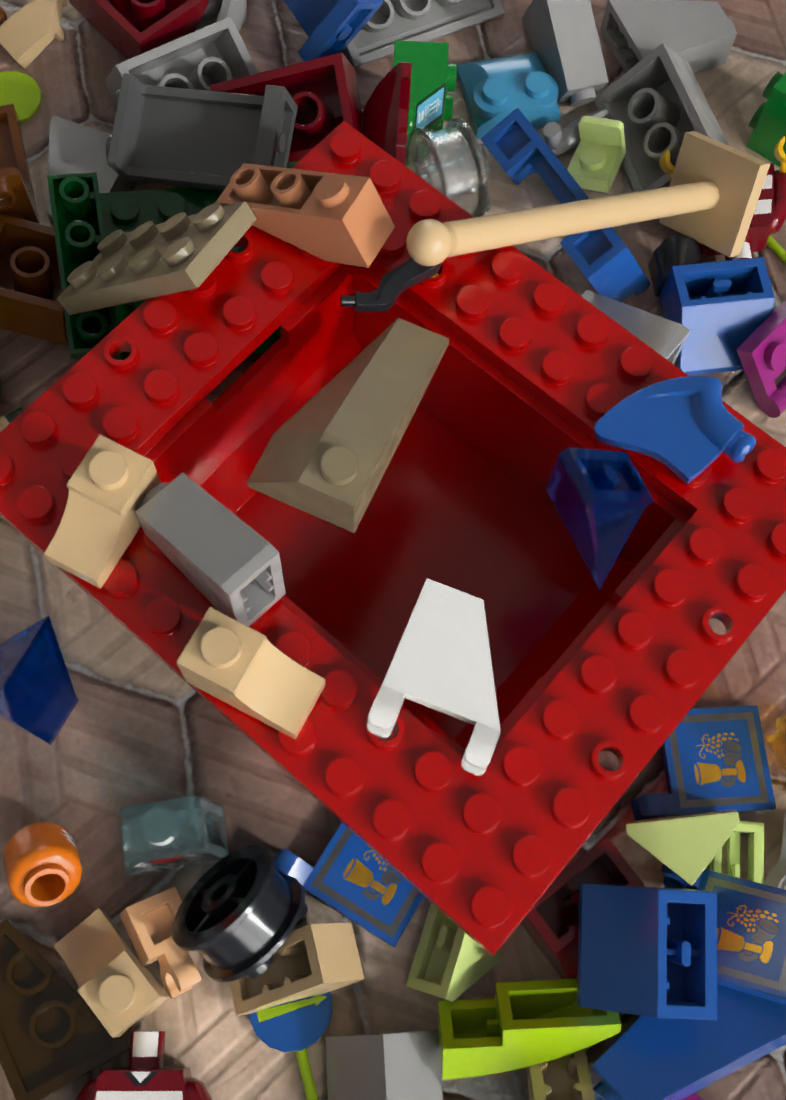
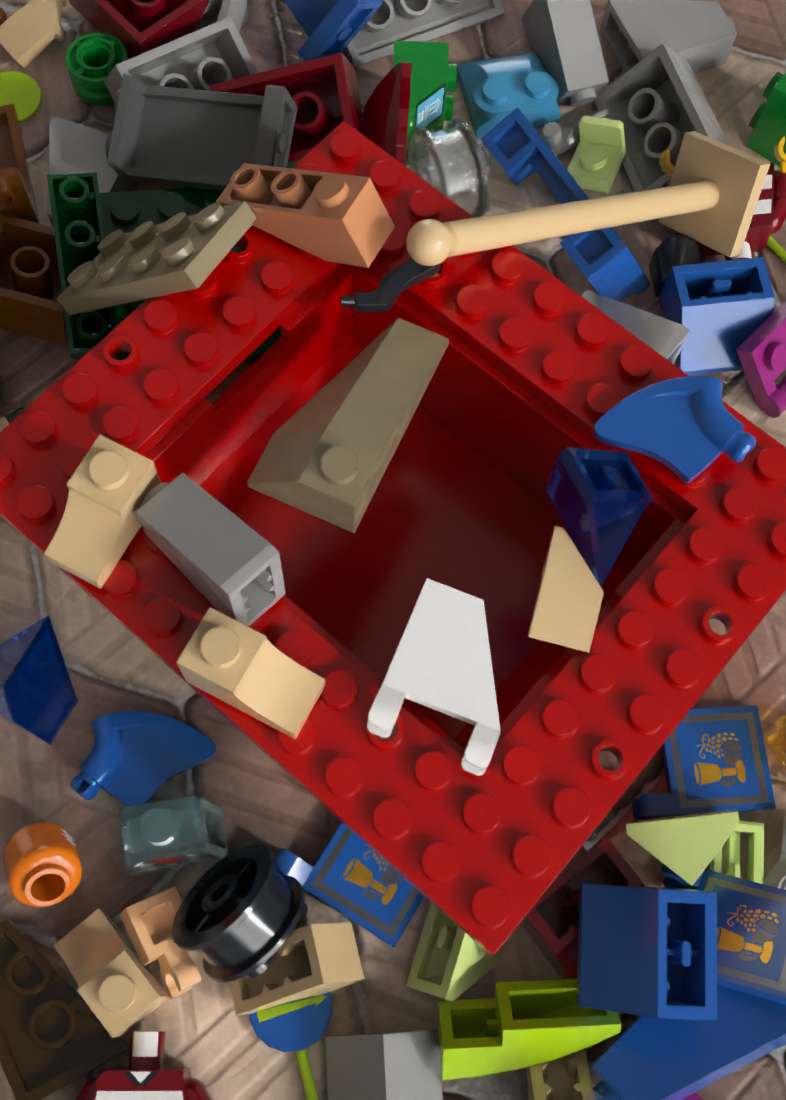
none -> green wheel [65,33,128,106]
none -> blue arm [70,711,216,813]
none -> tan slope [528,526,604,652]

